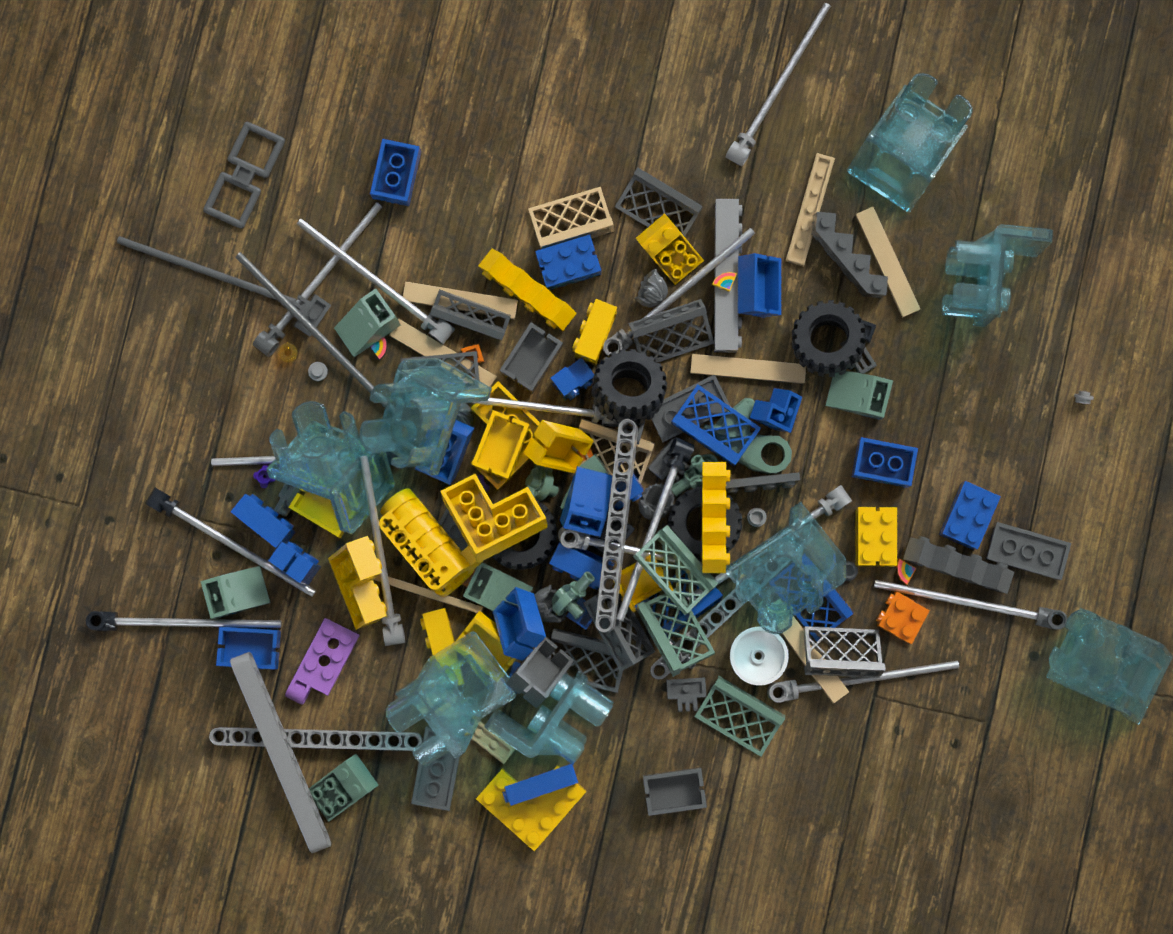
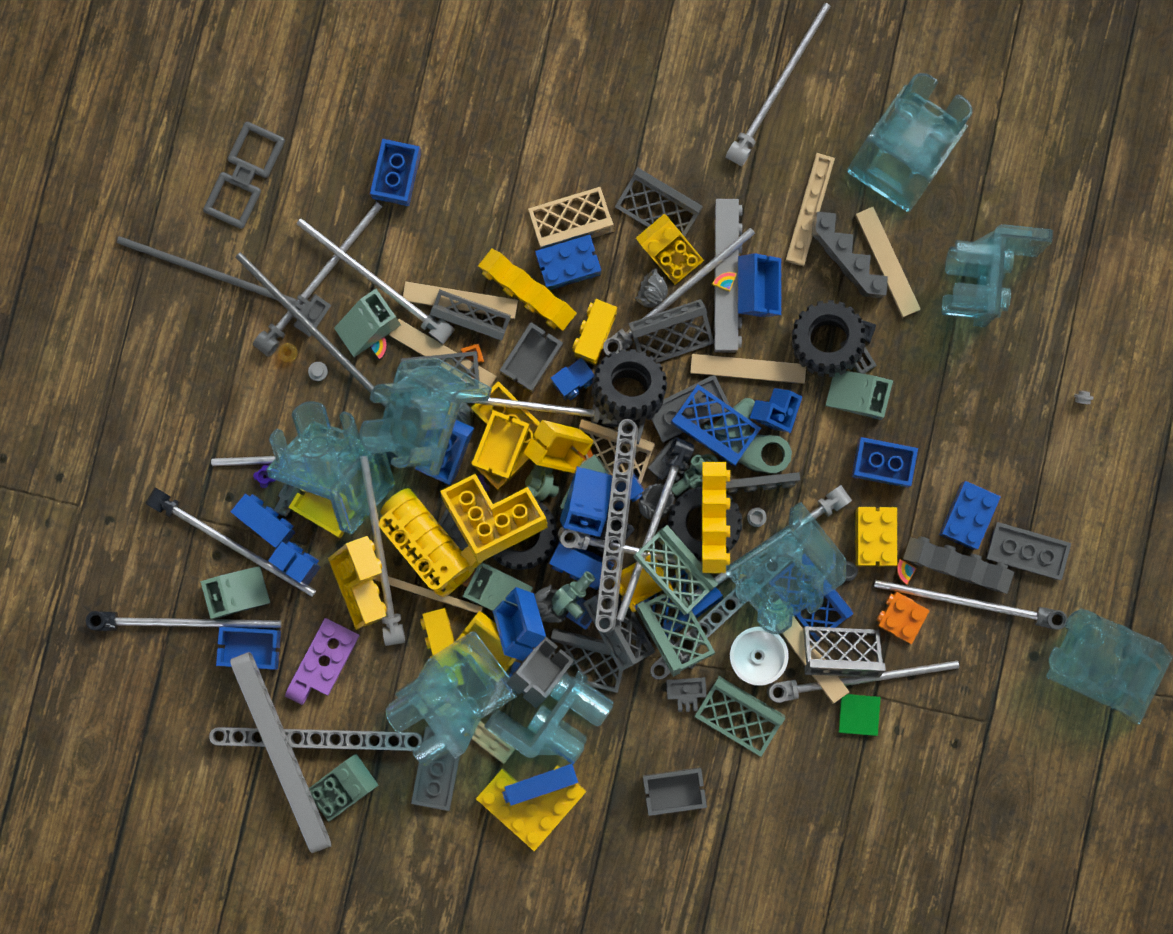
none -> green tile [838,694,881,736]

